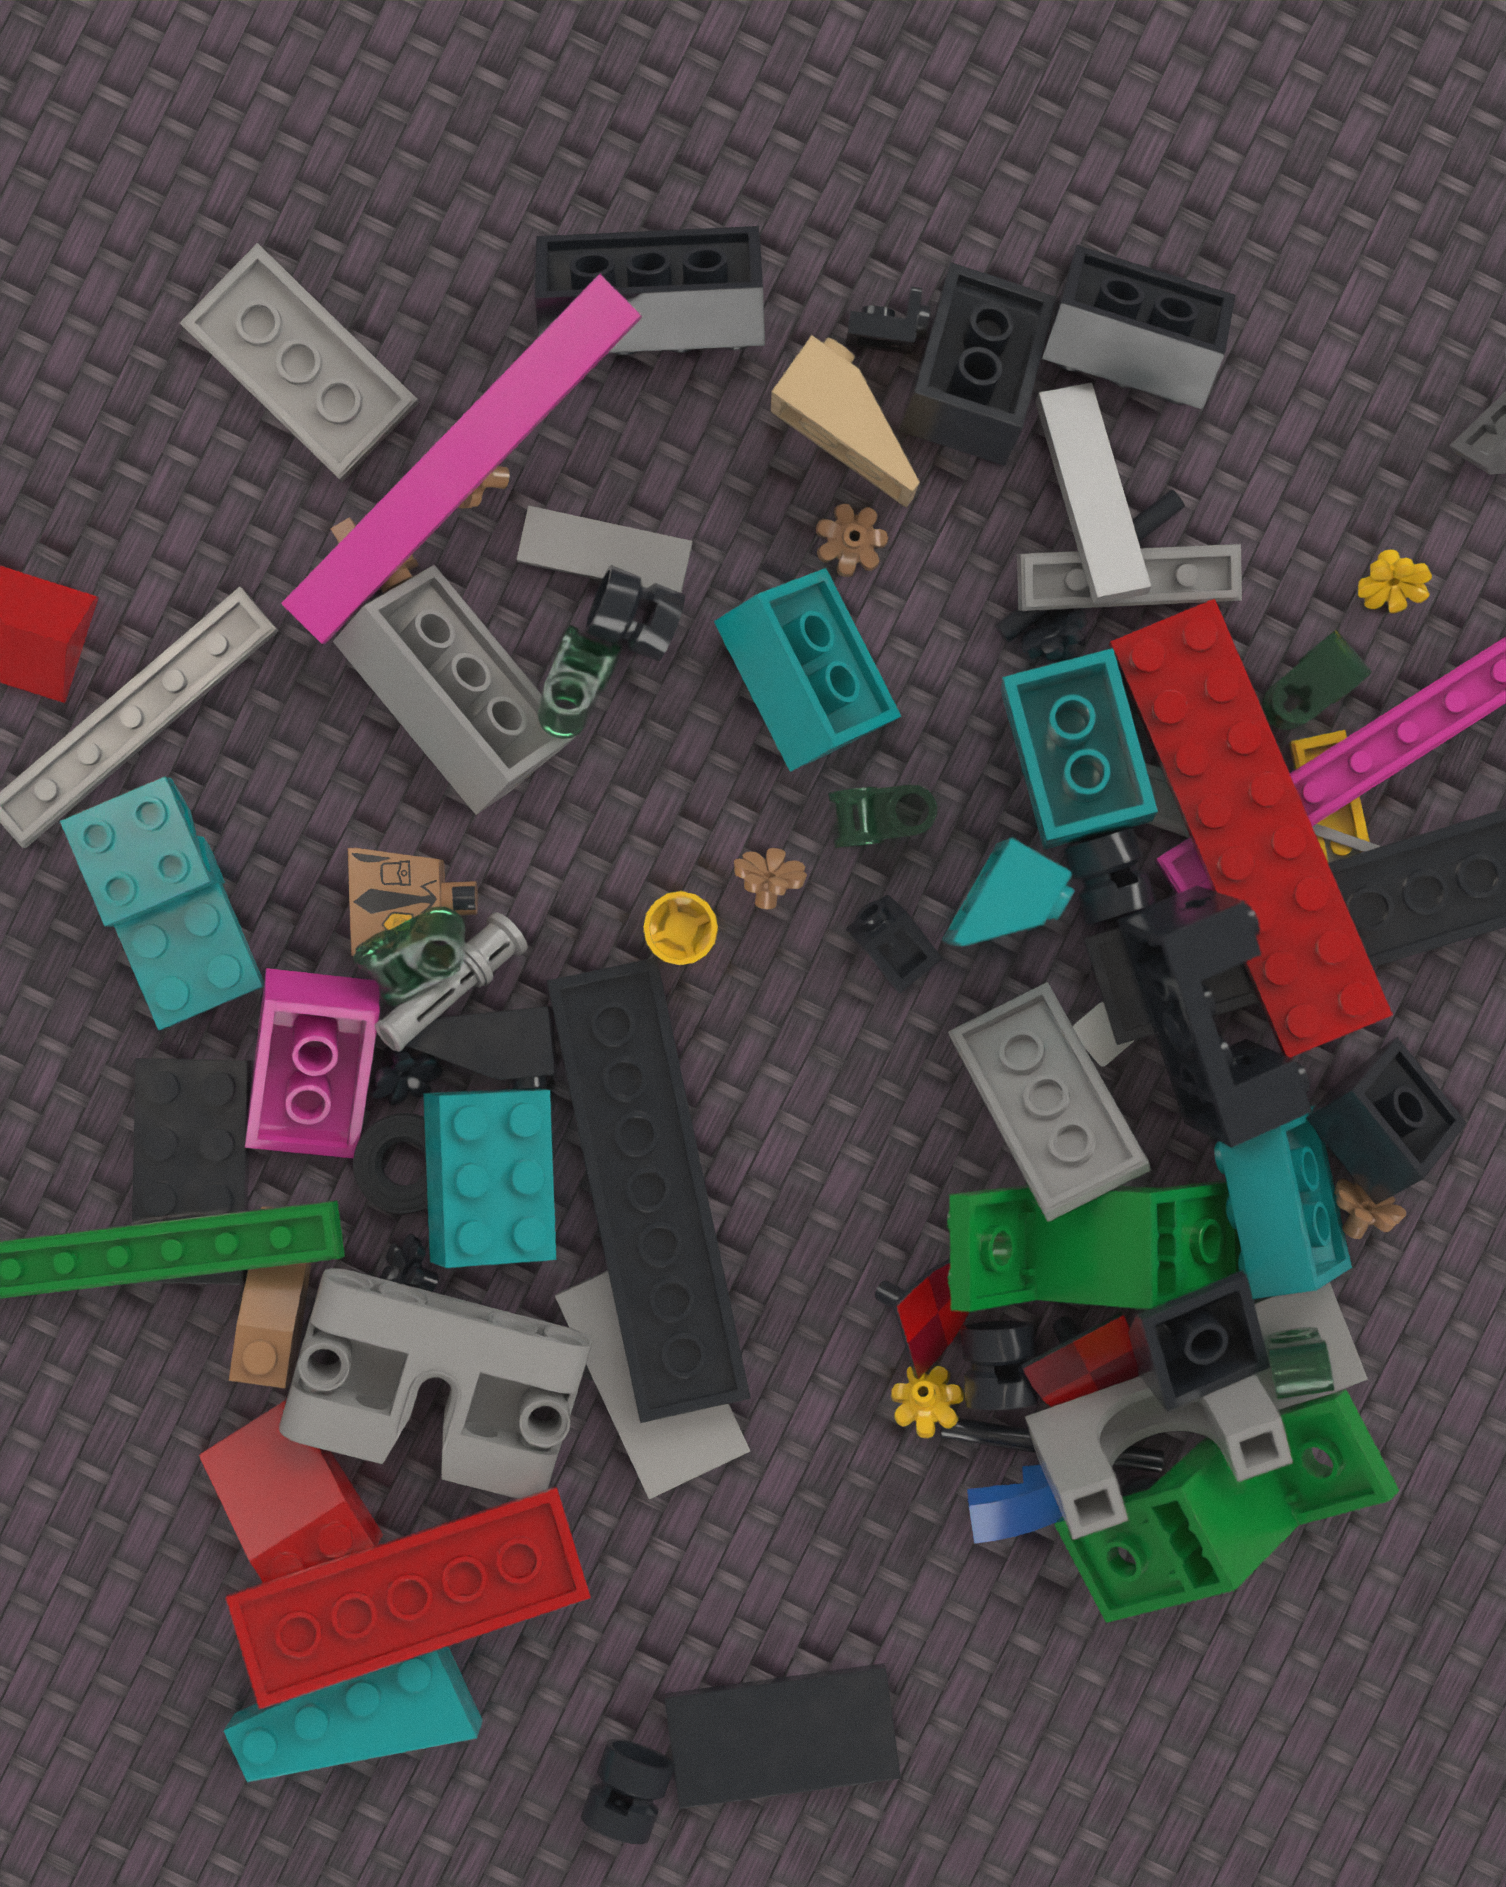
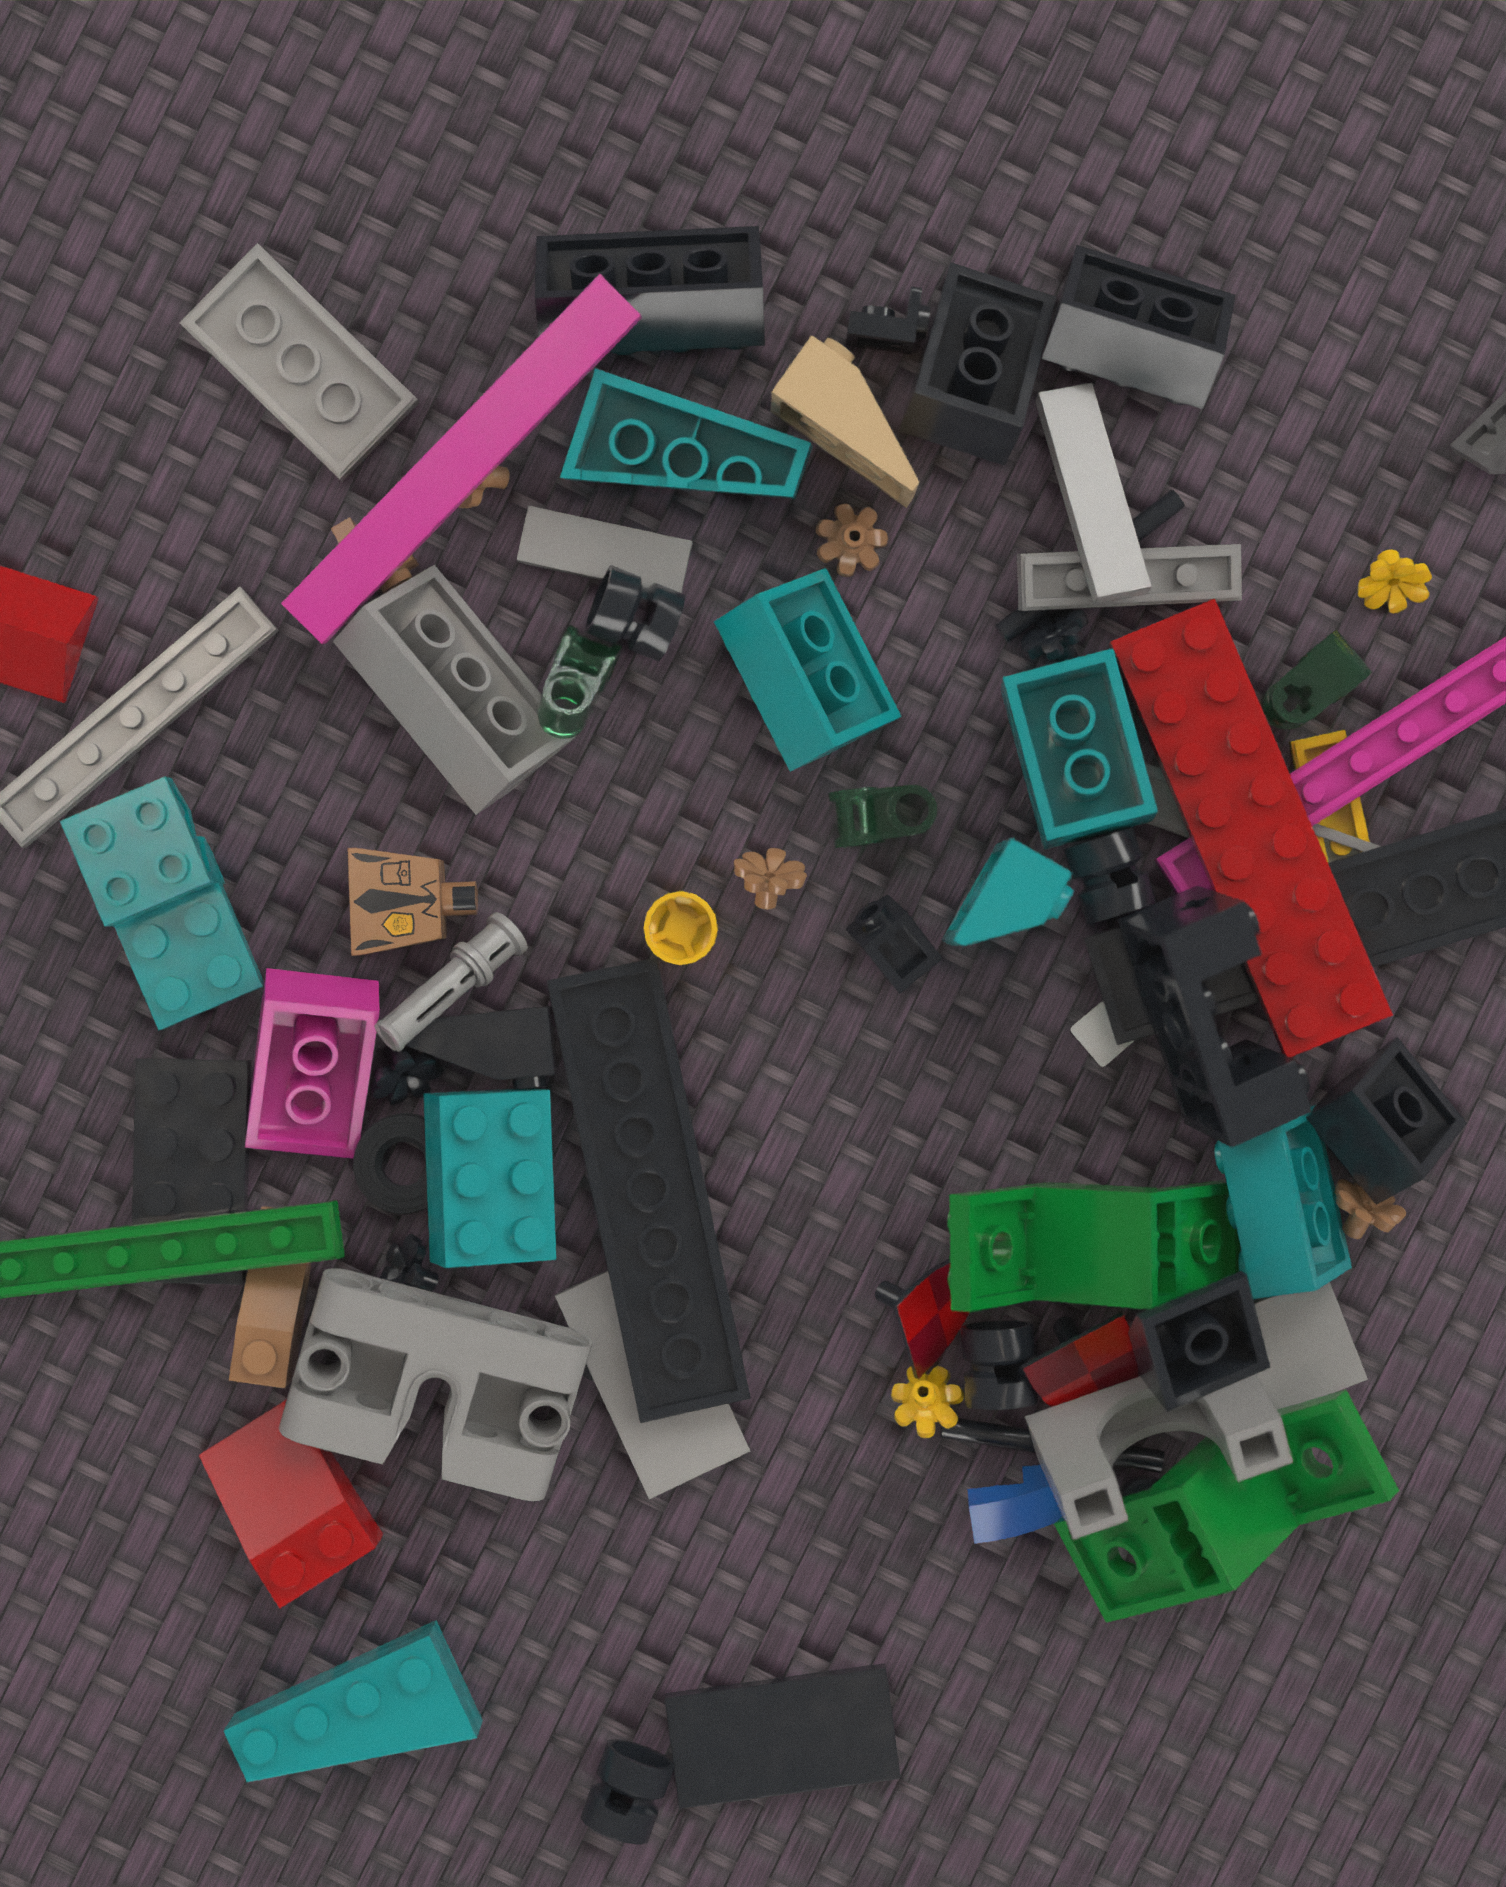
red plate [226,1486,591,1709] -> none
clear green piece [353,907,465,1006] -> none
light grey tile [948,982,1151,1222] -> none
clear green piece [1268,1327,1335,1400] -> none
none -> teal wedge [560,368,813,499]

